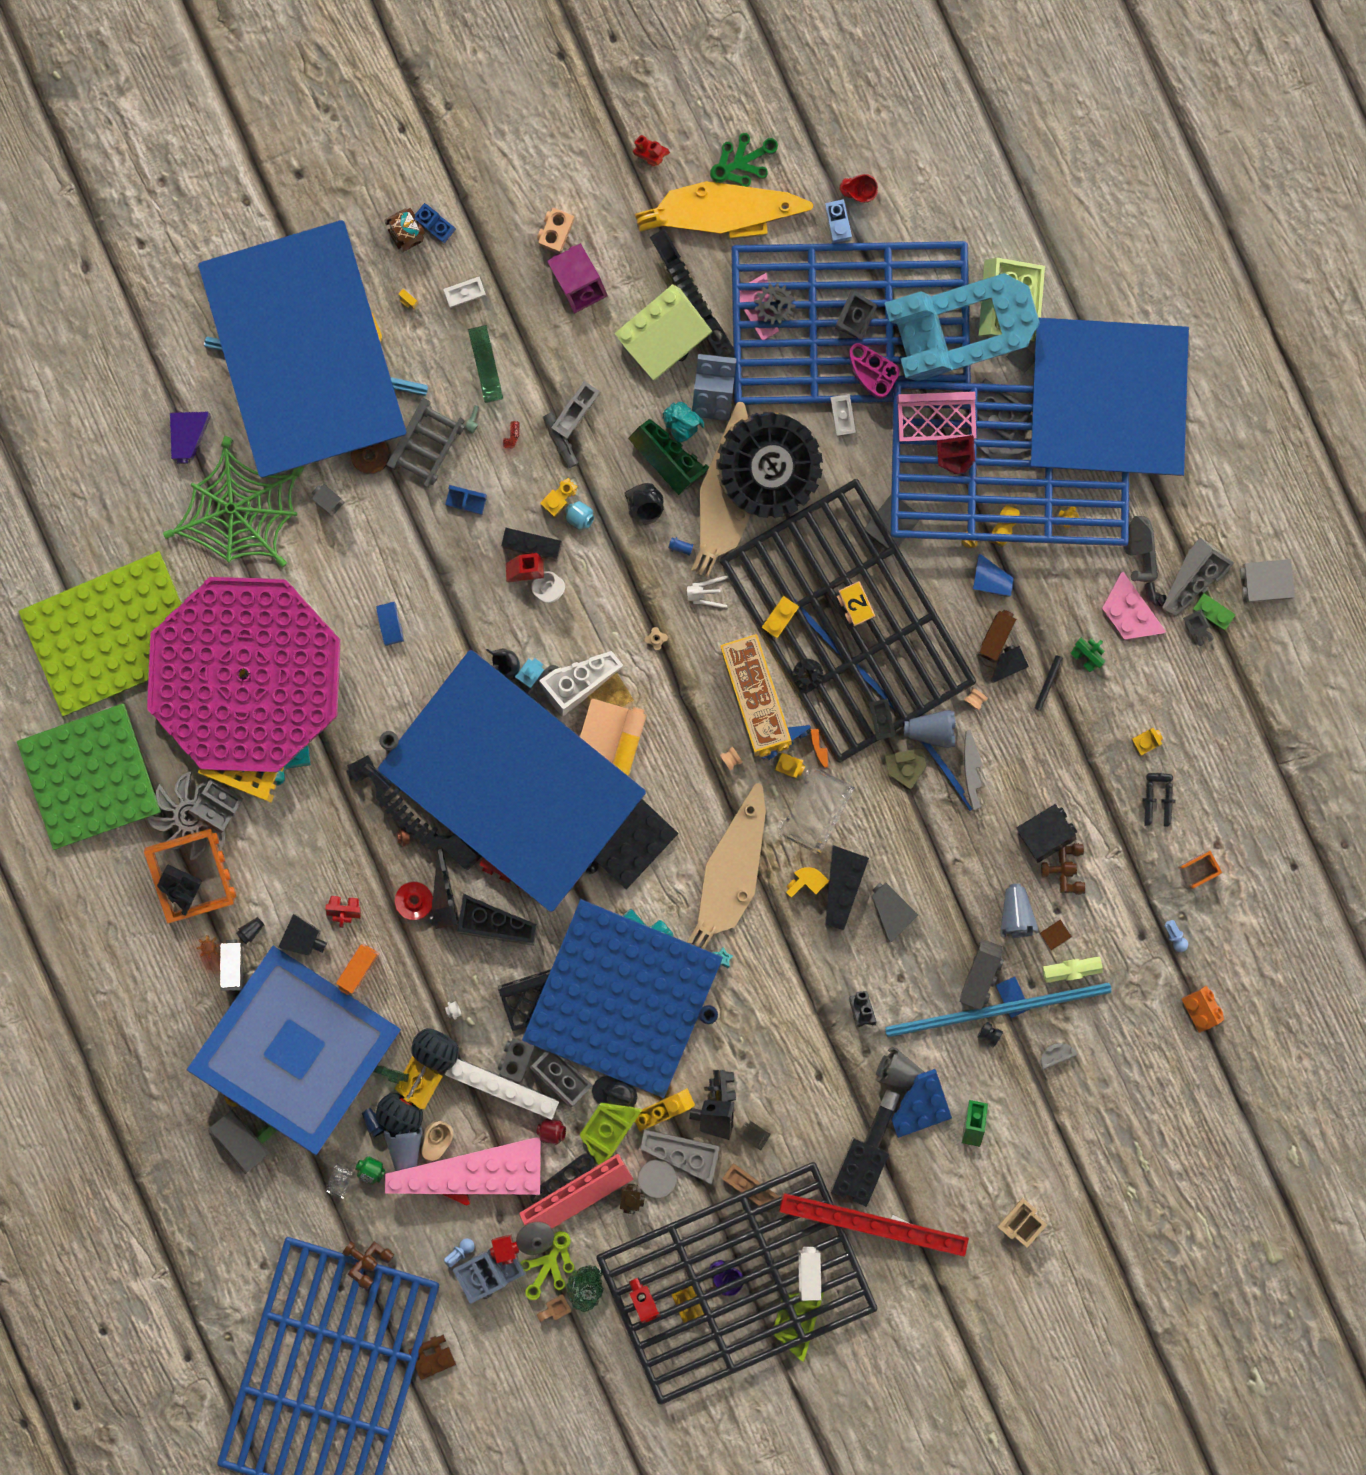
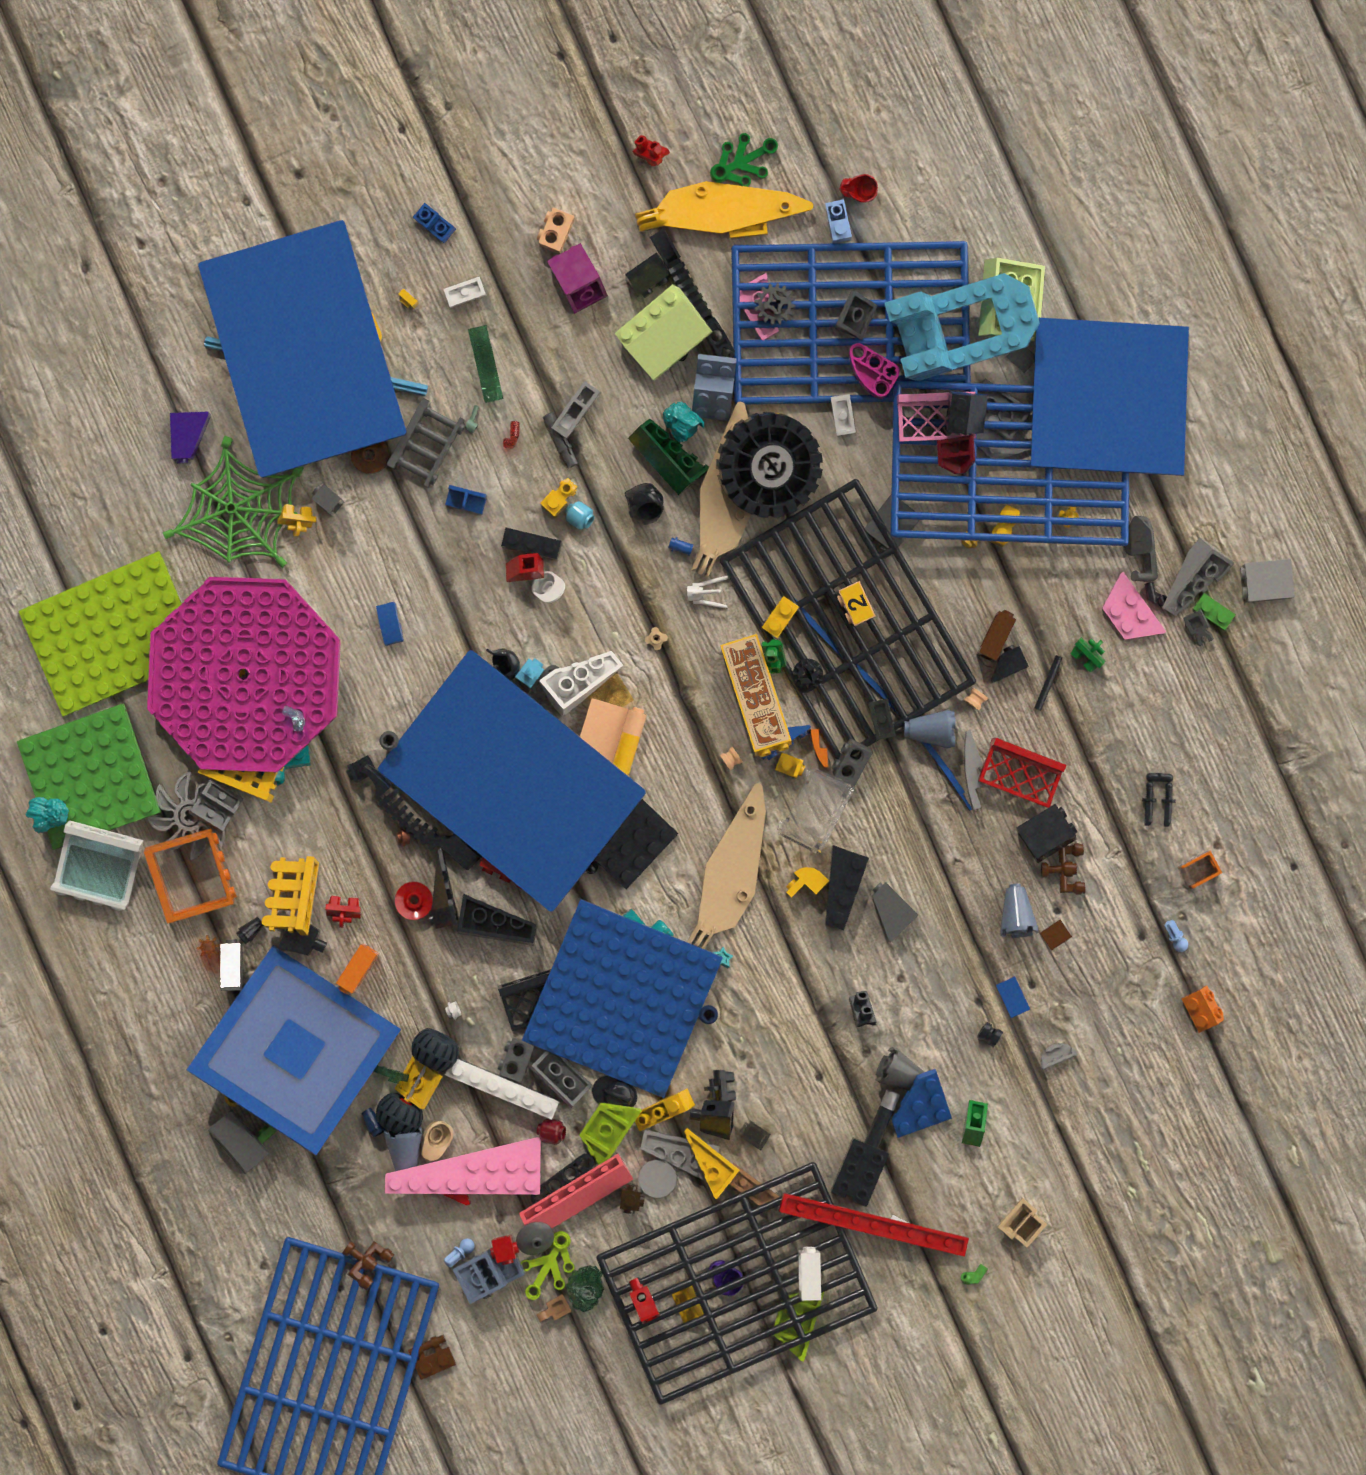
black slope [157,864,202,916] -> none
clear slope [326,1163,355,1198] -> none
green head [355,1156,385,1185] -> none
reddish brown brick [384,208,425,253] -> none
olive plate [885,748,926,789] -> none
dark azure axle [885,983,1112,1037] -> none
dark grey wedge [960,939,1004,1009] -> none
blue slope [973,554,1013,597] -> none
yellowish green piece [1043,957,1103,983] -> none
yellow bracket [1131,727,1163,756] -> none
none -> teal hair [25,797,69,833]
none -> clear light blue panel [50,820,144,911]
none -> yellow fence [262,856,319,936]
none -> yellow hips [277,504,316,537]
none -> clear light blue arm [282,706,305,731]
none -> black slope [625,252,670,298]
none -> yellow wing [684,1128,740,1199]
none -> green hips [762,639,787,674]
none -> dark grey brick [831,739,872,786]
none -> black slope [945,391,988,434]
none -> bright green arm [960,1264,988,1285]
none -> red fence [978,738,1066,808]

